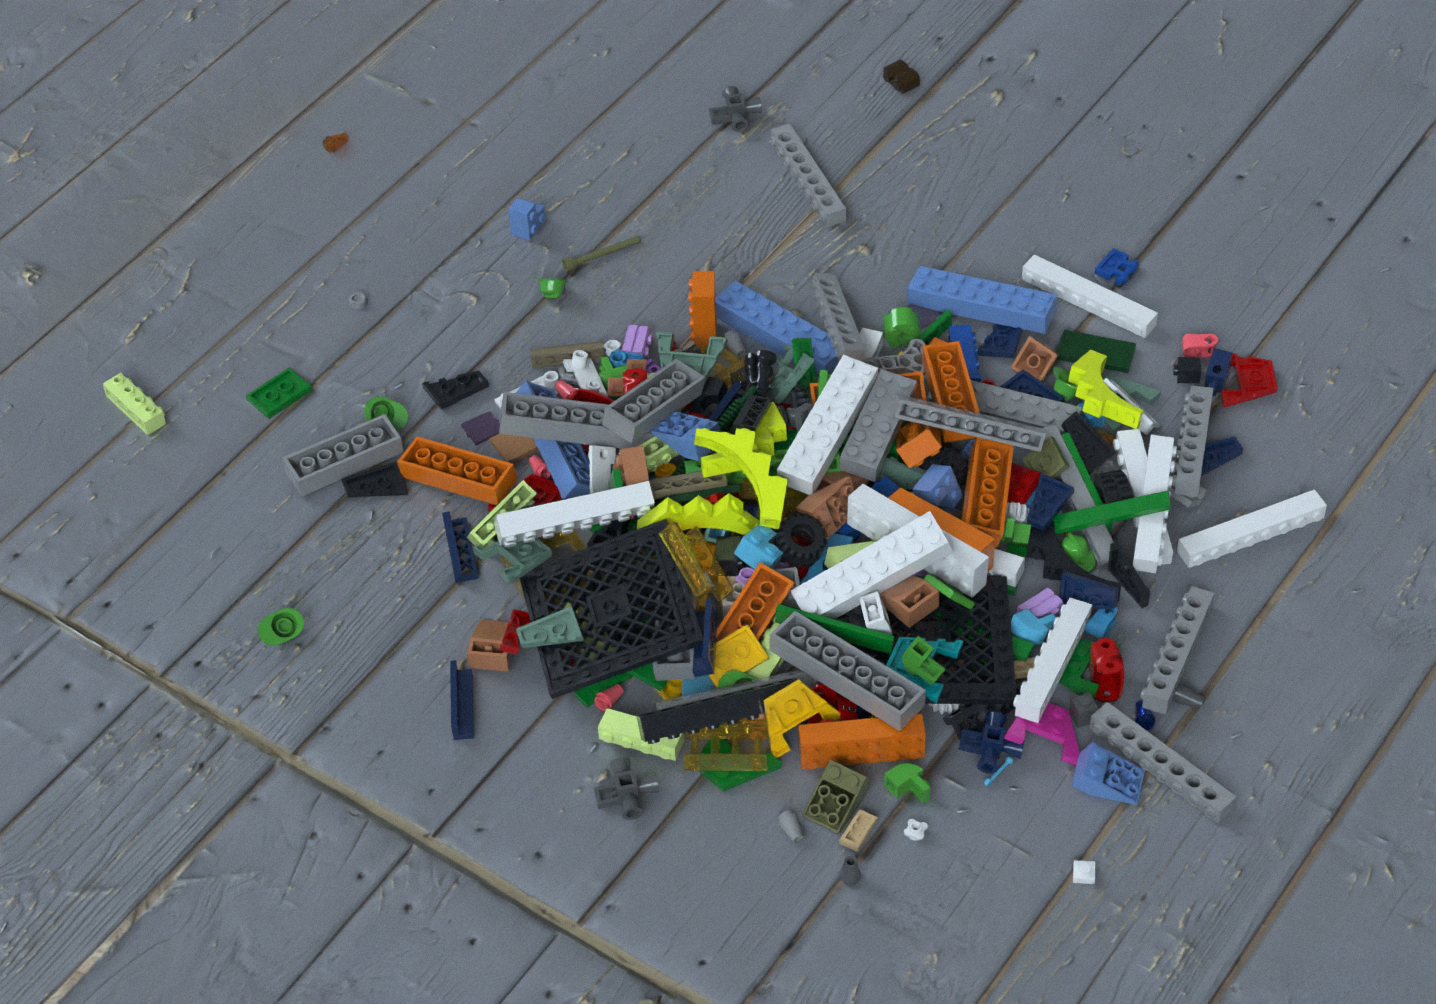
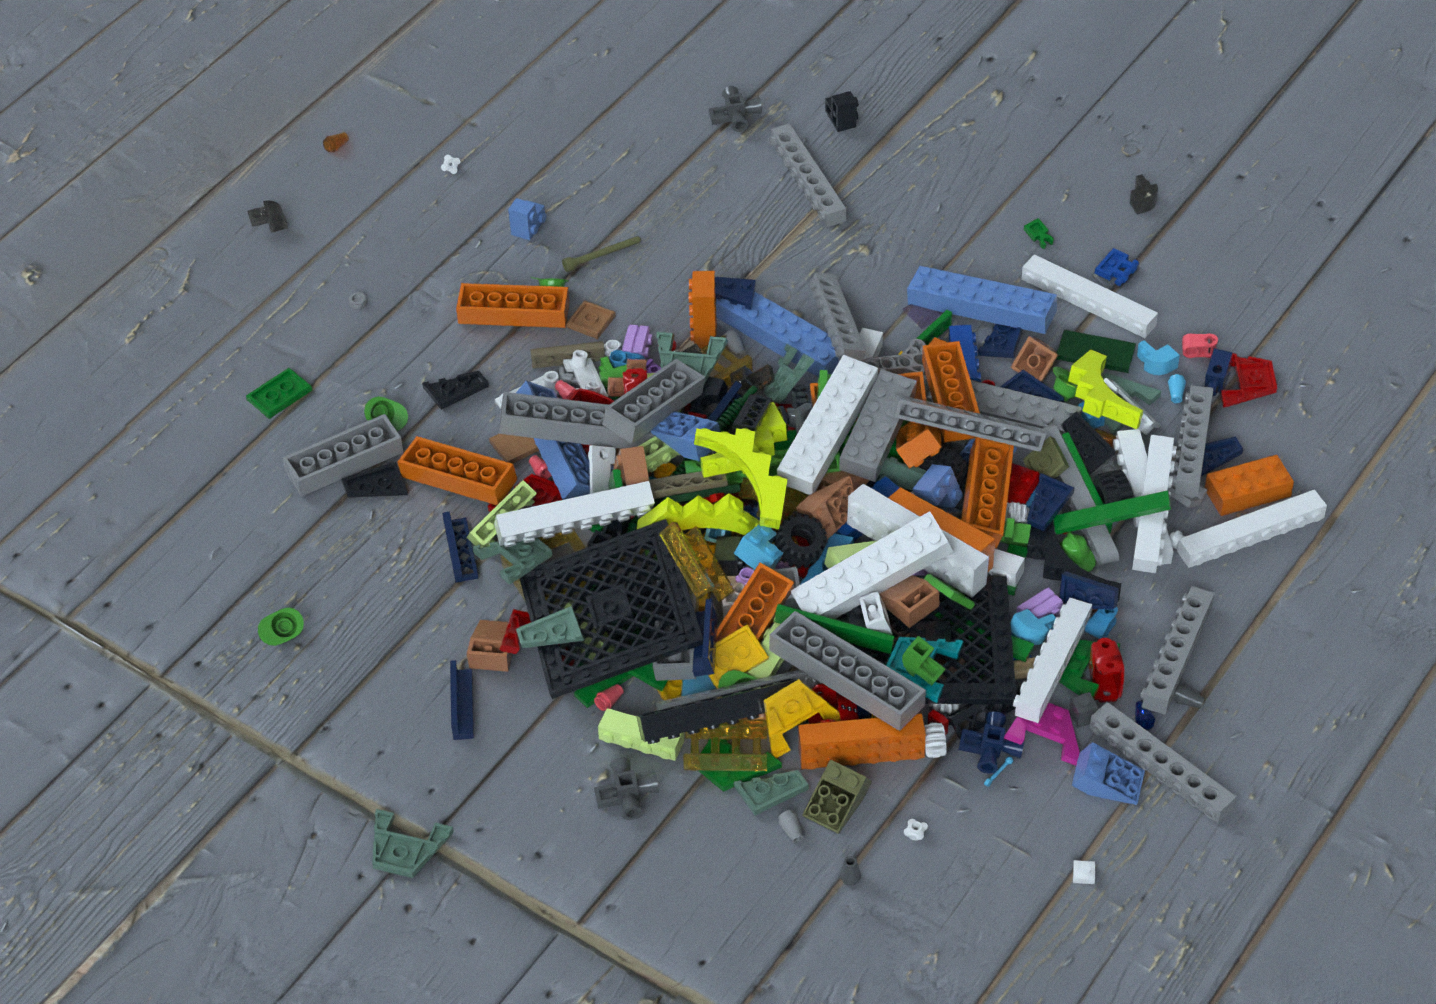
yellowish green brick [103,373,166,435] -> none
clear purple piece [461,411,500,445] -> none
black piece [744,350,777,397] -> none
green tile [792,338,816,393] -> none
tan plate [839,809,878,852] -> none
dark brown brick [883,59,920,94] -> none
bright green brick [883,307,921,348] -> none
bright green brick [884,763,931,804] -> none
black wing [1108,541,1150,608] -> none
black brick [1173,357,1201,383] -> none
none -> clear smoke brick [247,200,288,233]
none -> sand green wing [372,809,454,878]
none -> white plate [441,155,460,174]
none -> orange brick [456,283,570,328]
none -> medium nougat tile [566,300,616,339]
none -> dark blue wing [715,277,756,310]
none -> sand green wing [734,770,809,816]
none -> black brick [825,91,859,132]
none -> white gear [924,723,947,758]
none -> red plate [928,709,949,735]
none -> green plate [1023,218,1054,249]
none -> clear smoke brick [1129,174,1158,214]
none -> medium azure brick [1137,340,1180,375]
none -> medium azure cone [1168,374,1186,403]
none -> white plate [1169,530,1185,550]
none -> orange brick [1205,454,1294,516]

